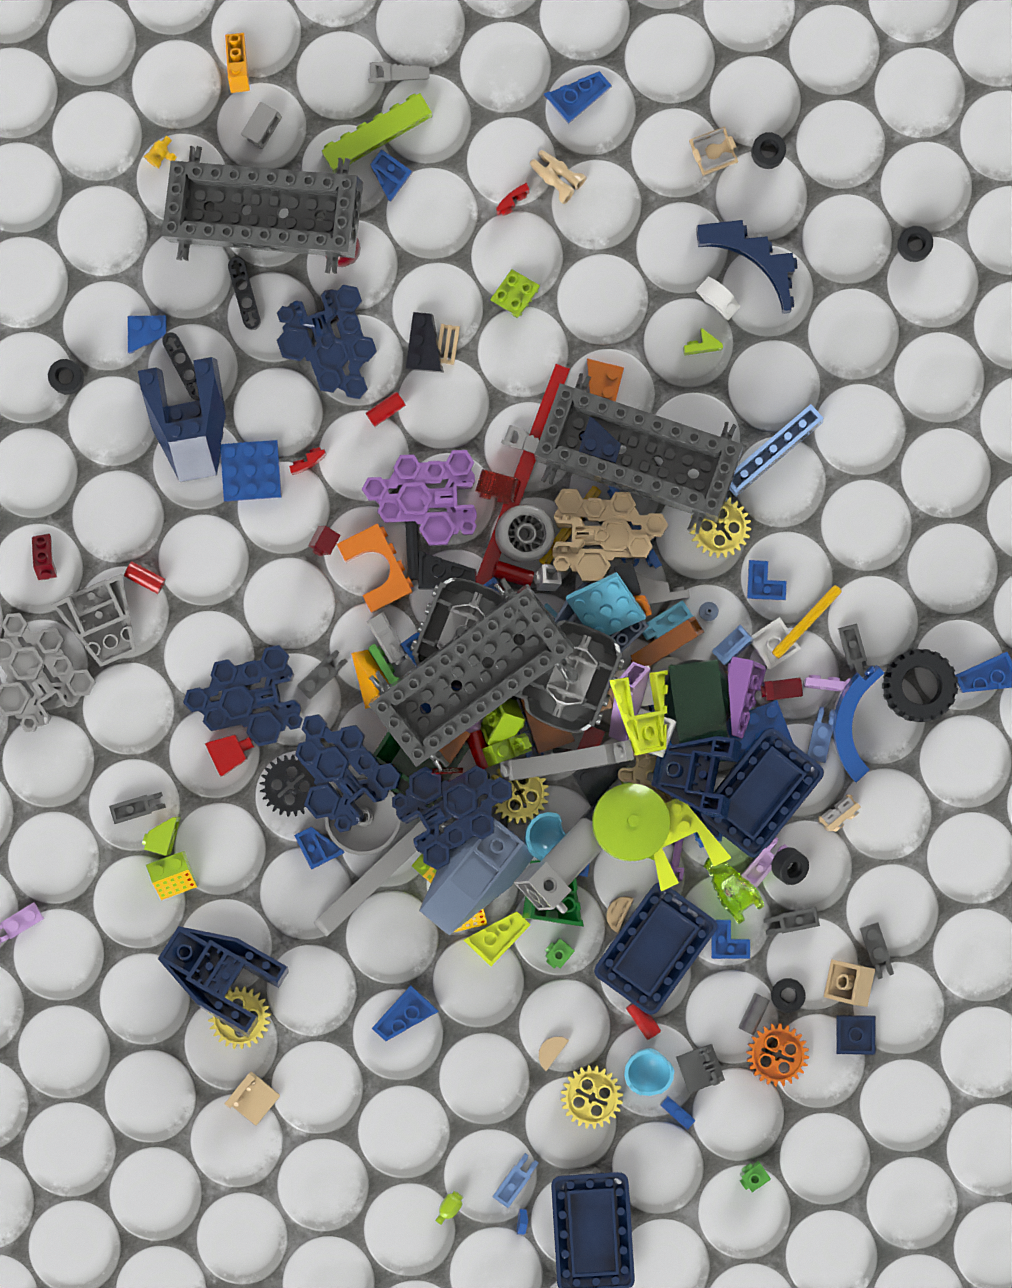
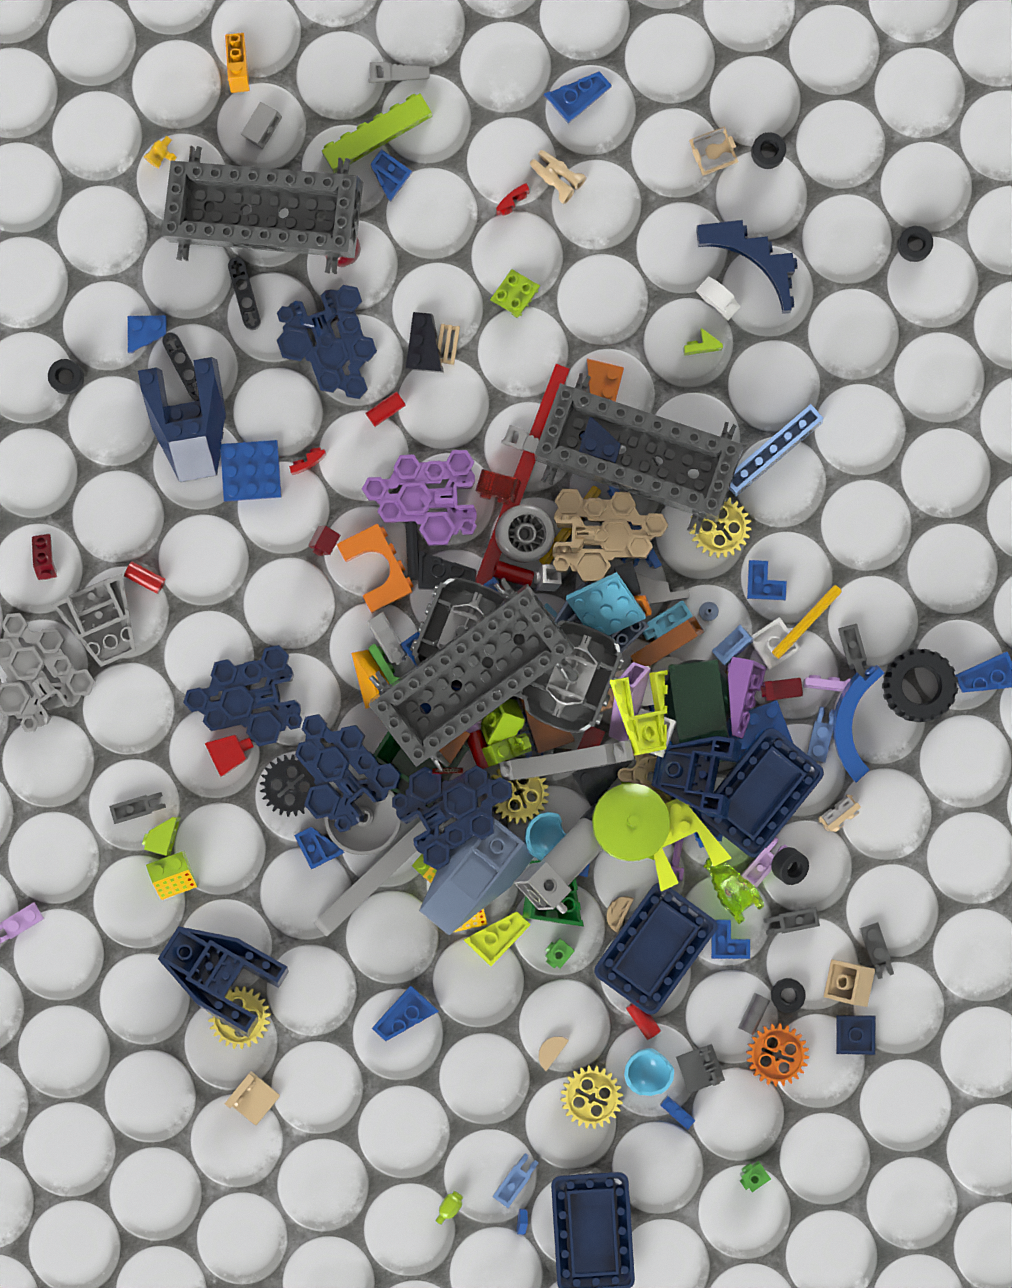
dark grey hinge [297,650,348,699] -> none

